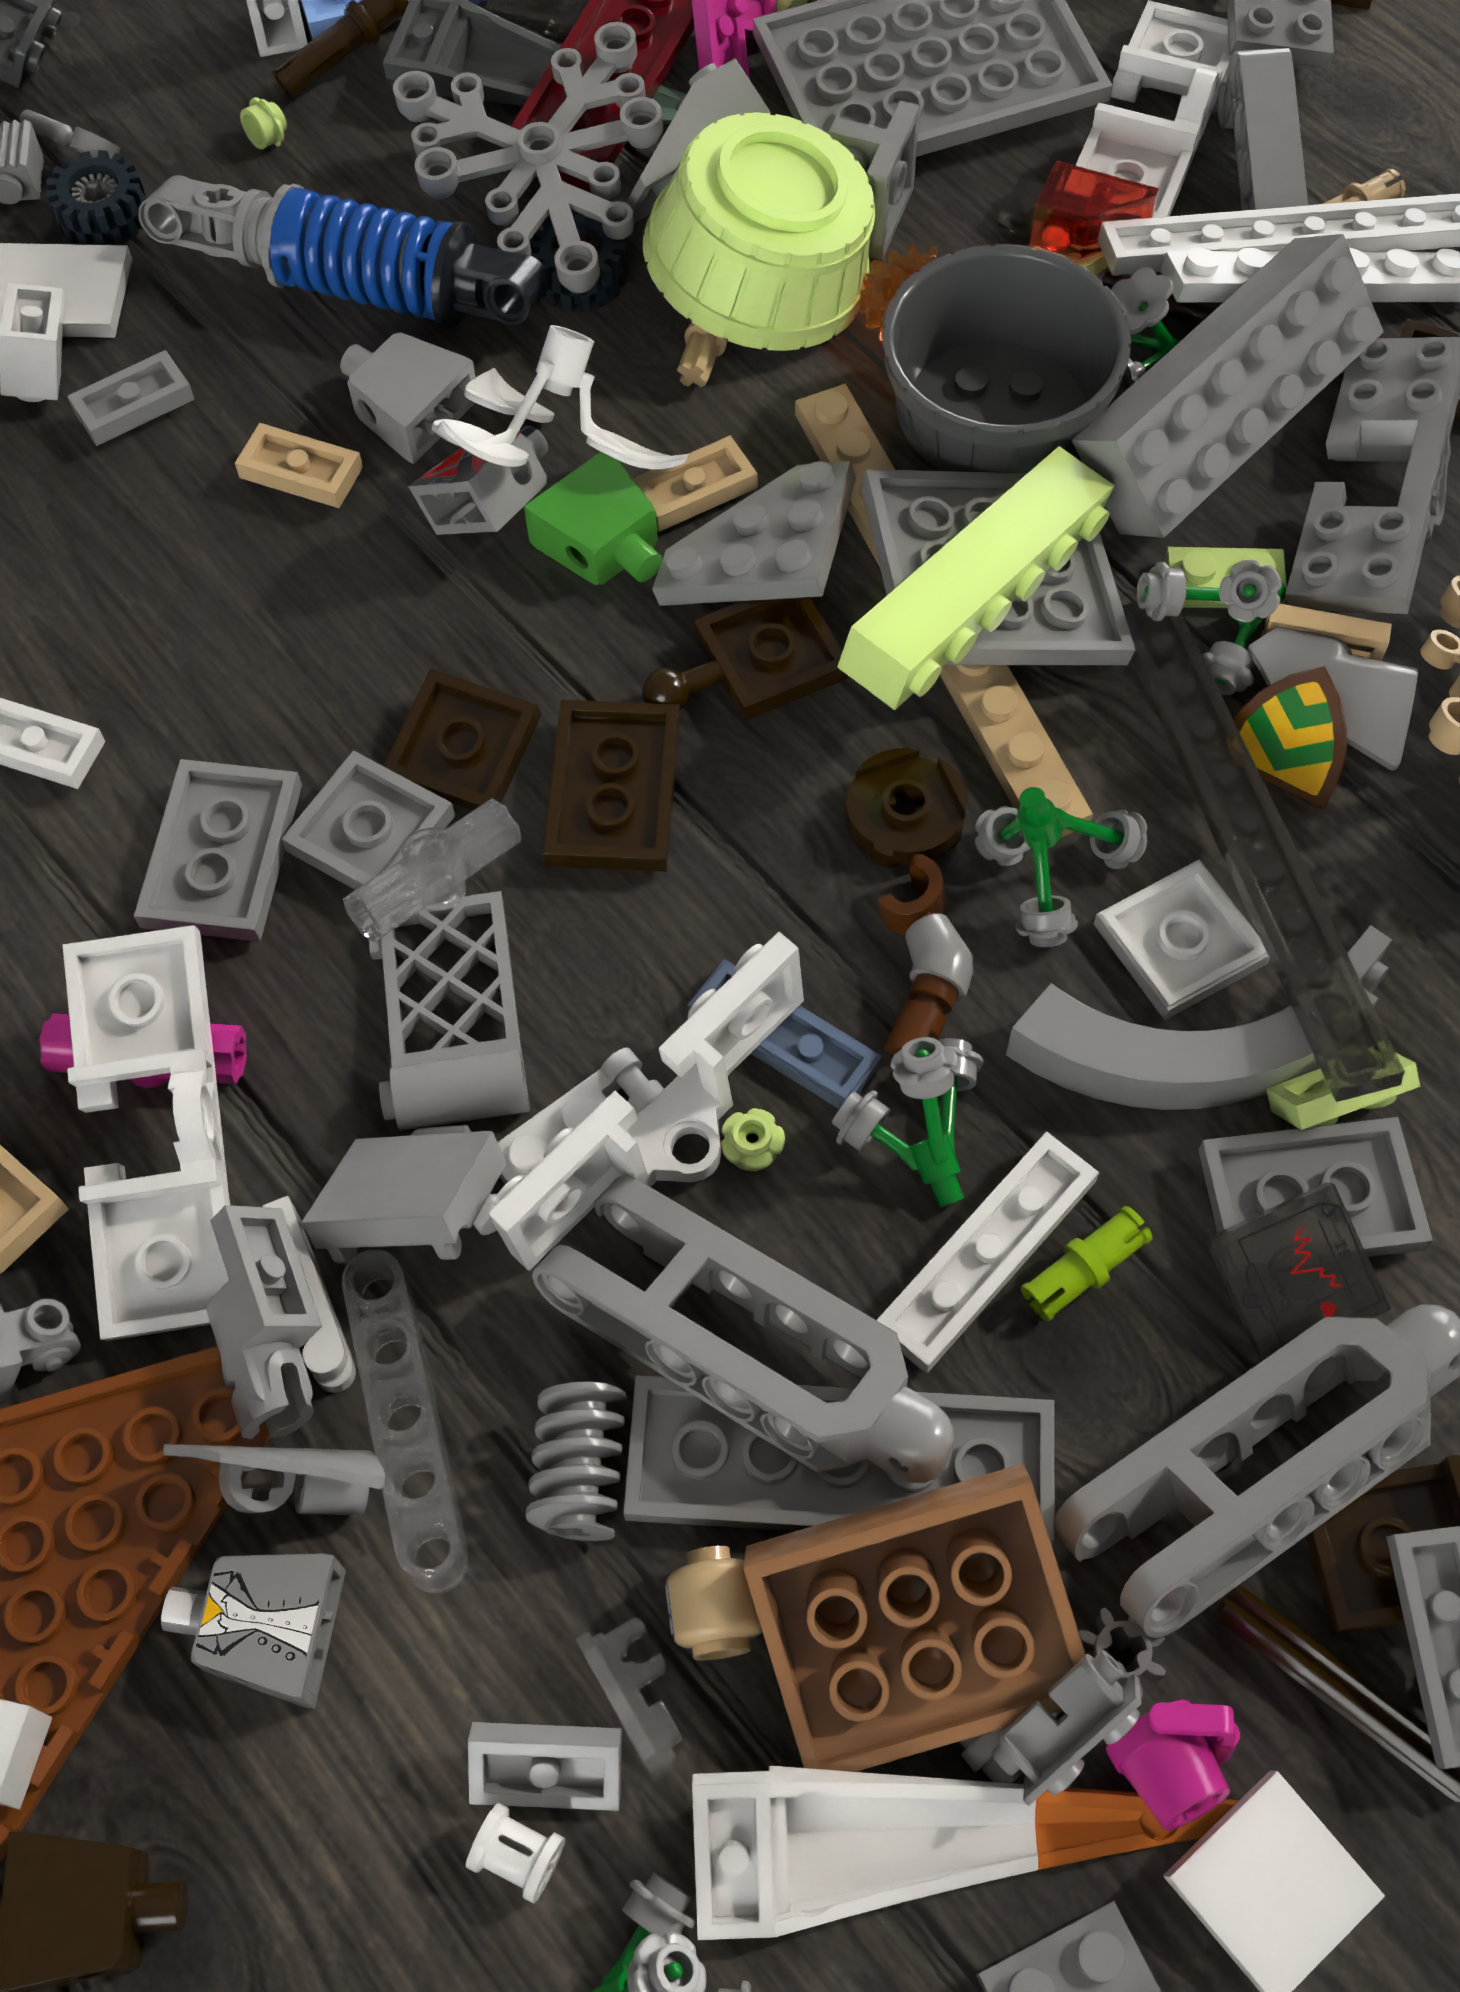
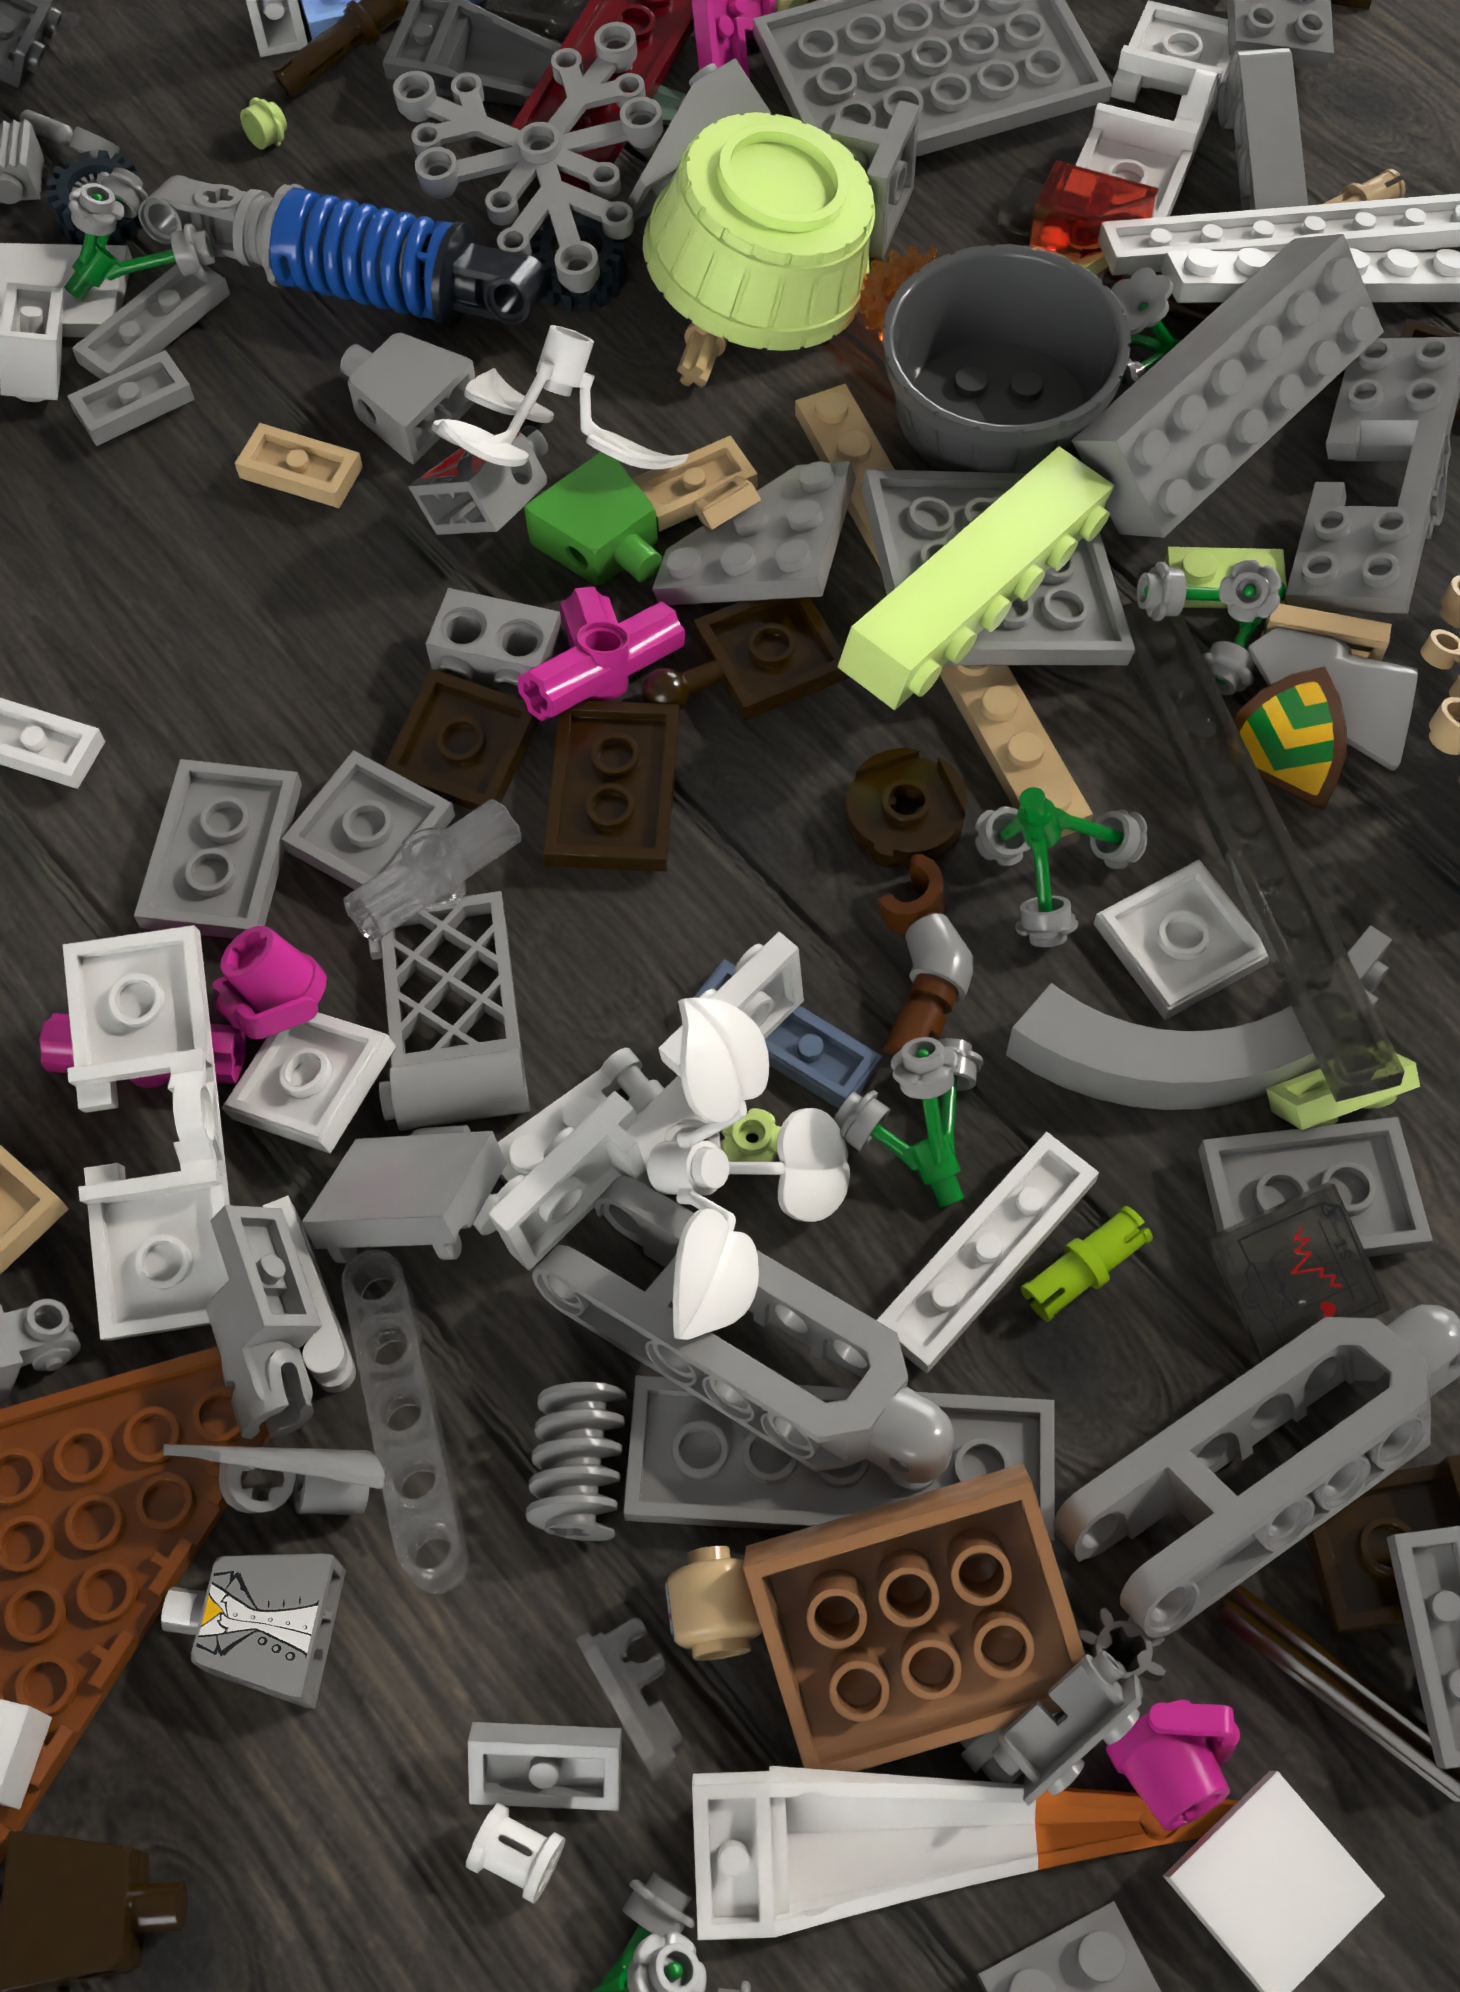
none -> light grey plant [64,168,215,301]
none -> light grey plate [72,264,230,380]
none -> dark pink piece [212,925,327,1039]
none -> white plate [222,1013,396,1154]
none -> light grey brick [425,588,565,699]
none -> dark pink piece [518,586,685,722]
none -> white plant [647,998,850,1340]
none -> tan tile [692,476,761,530]

